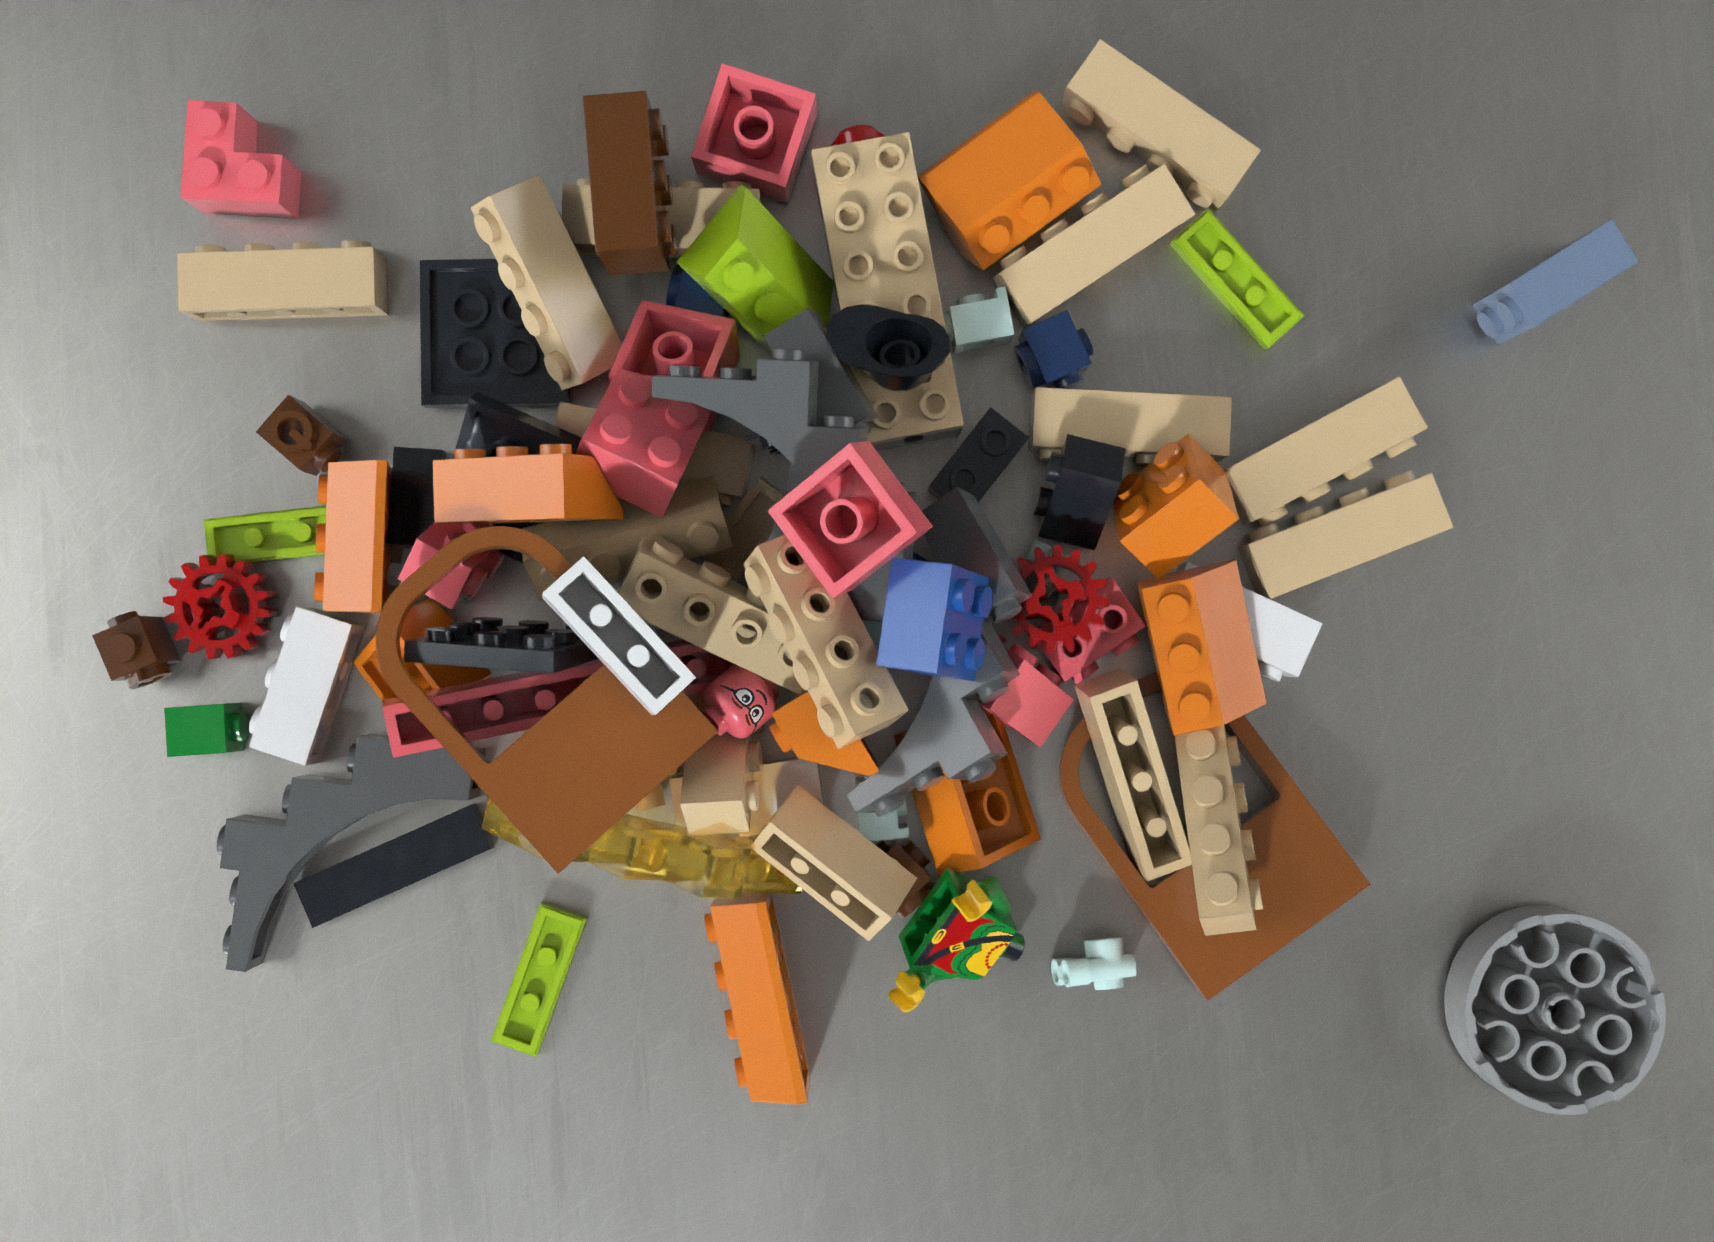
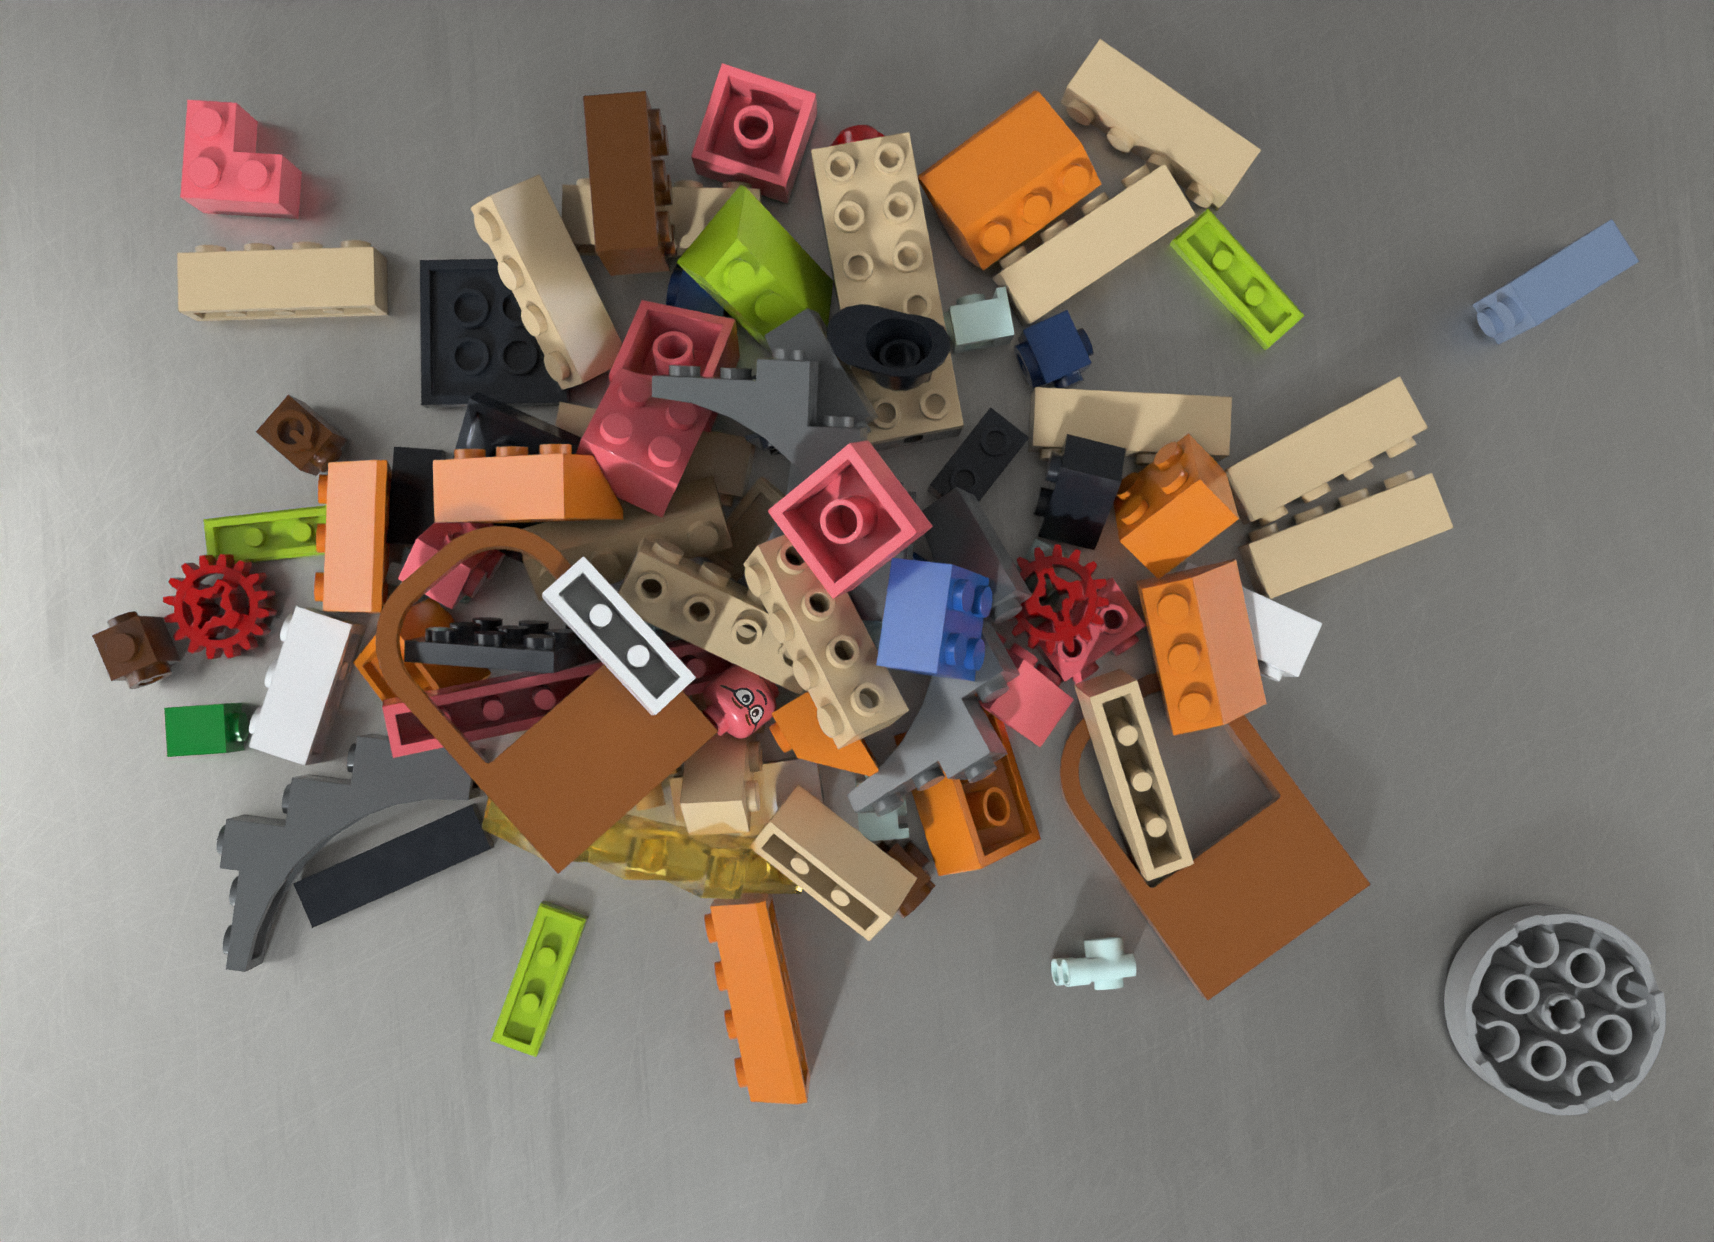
torso [888,868,1025,1013] -> none
tan brick [1174,725,1263,936] -> none

